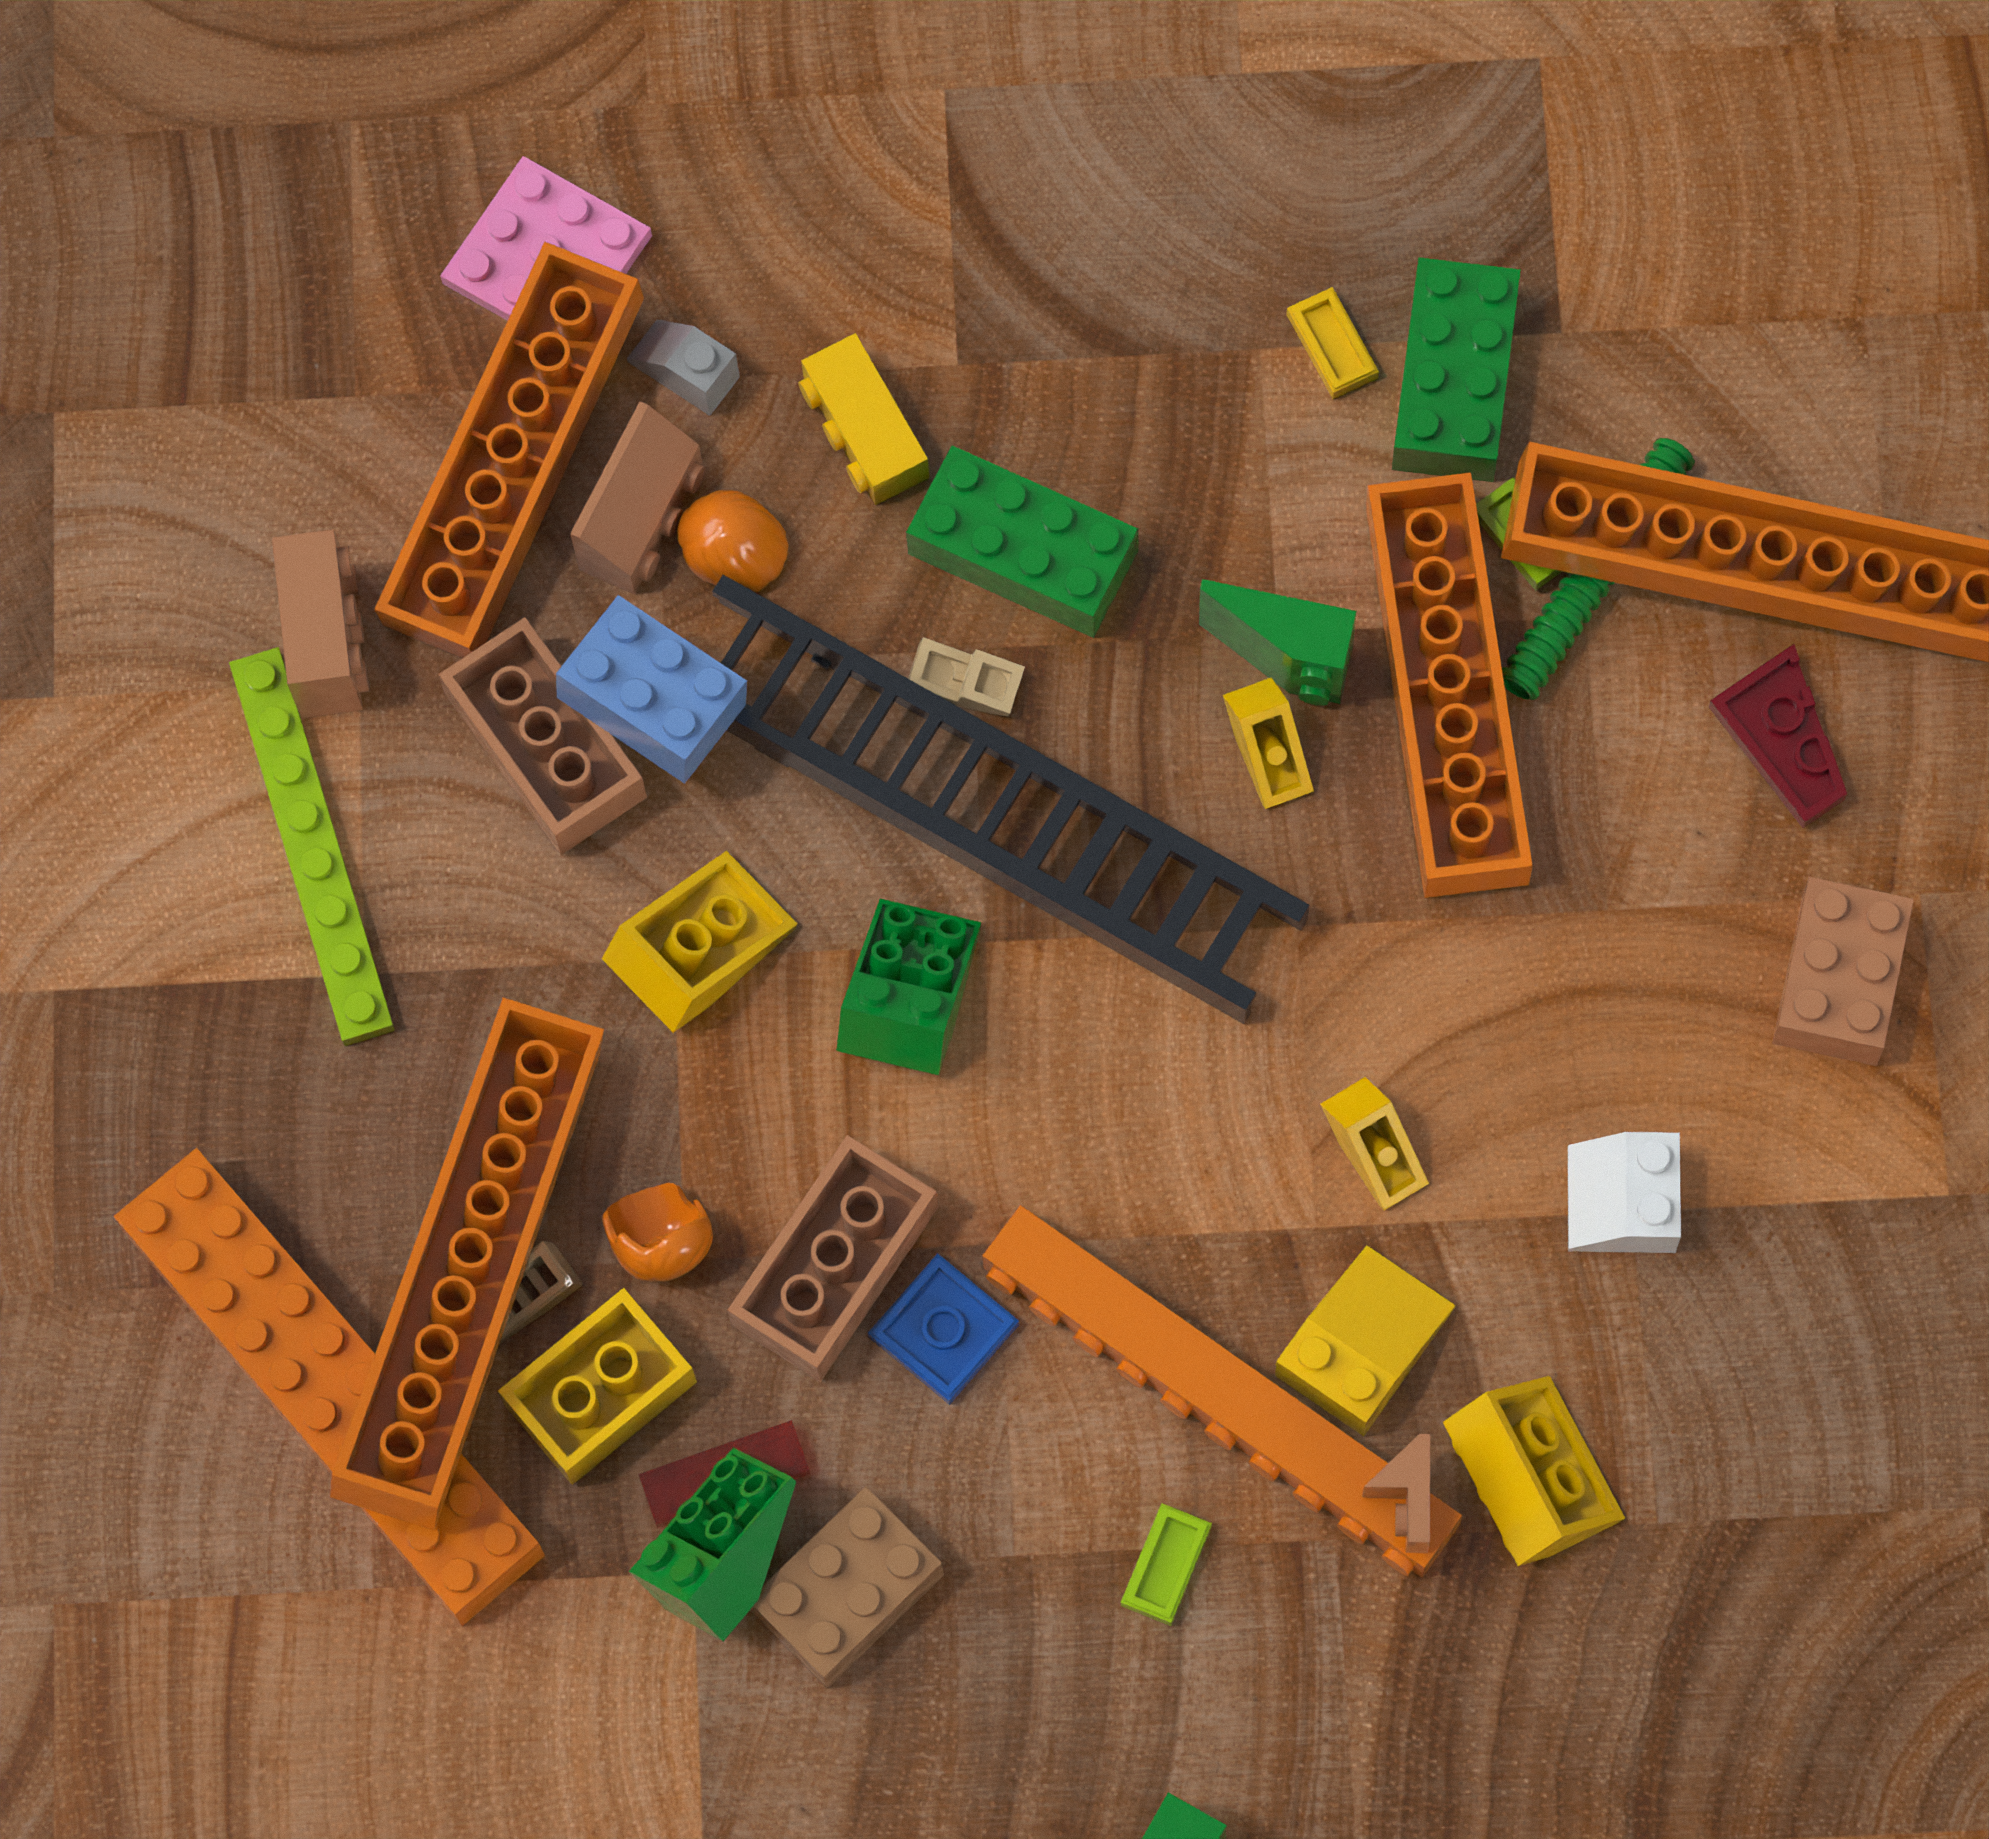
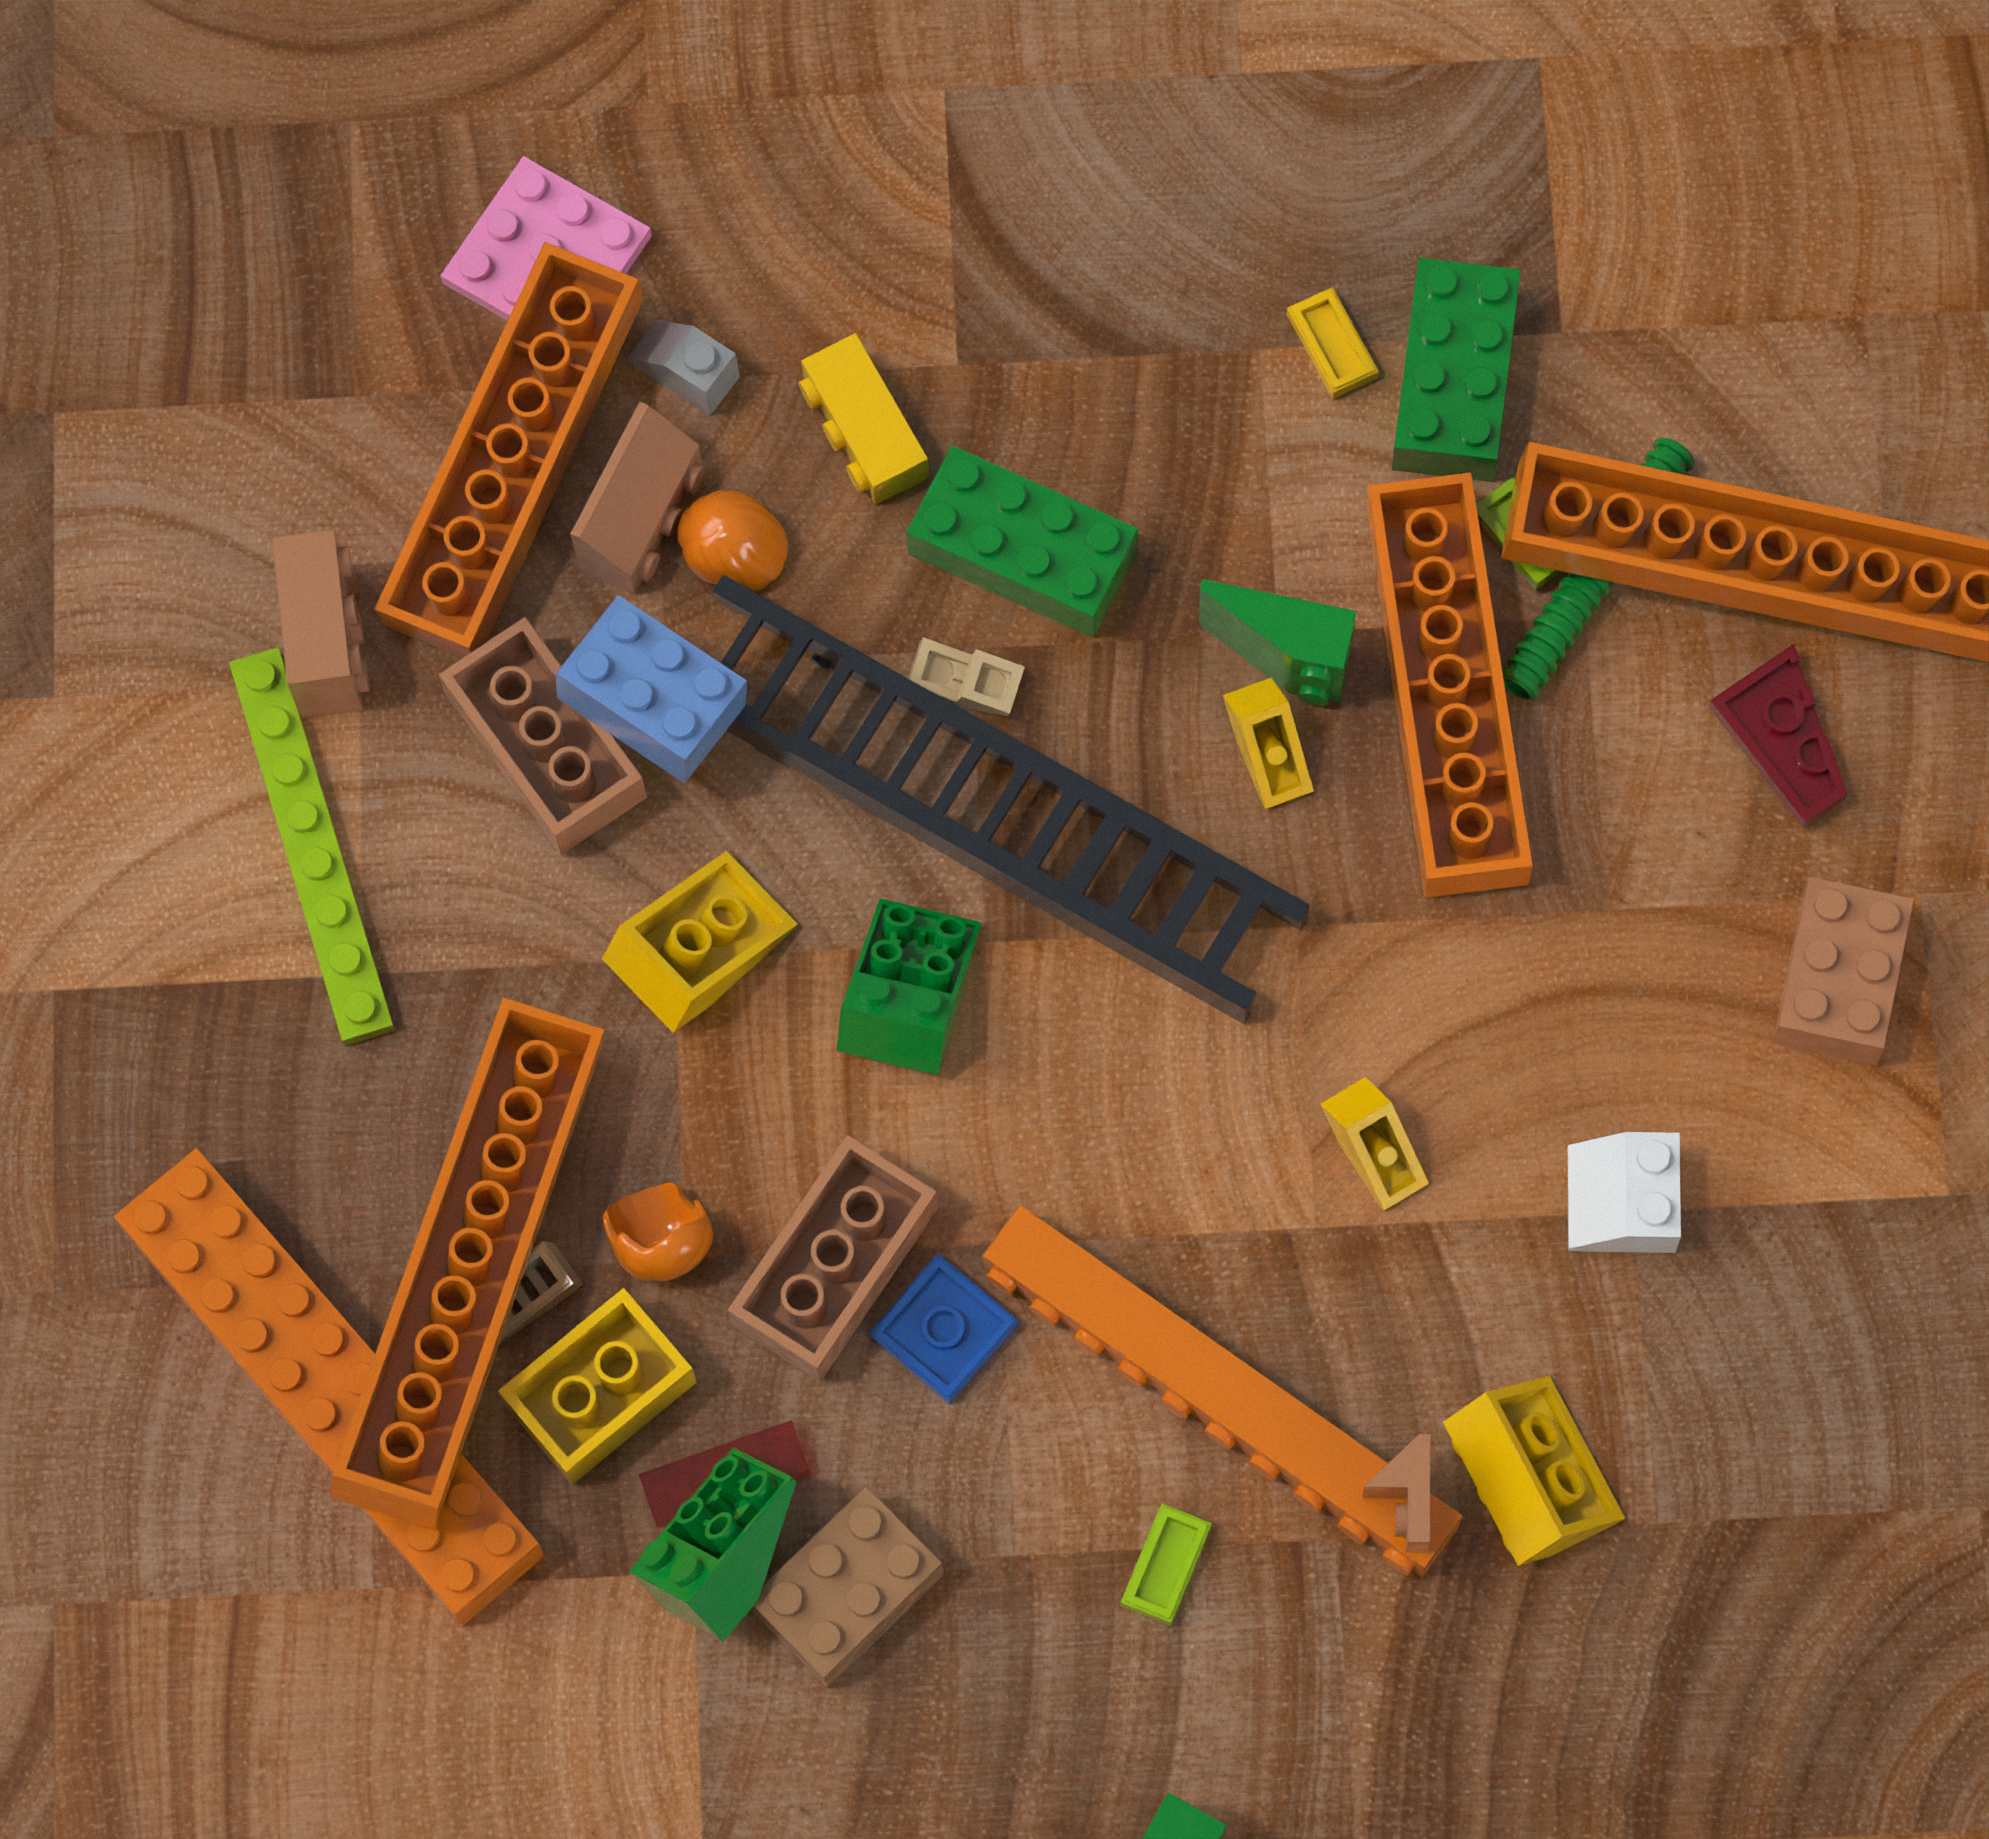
yellow slope [1275,1246,1455,1437] -> none

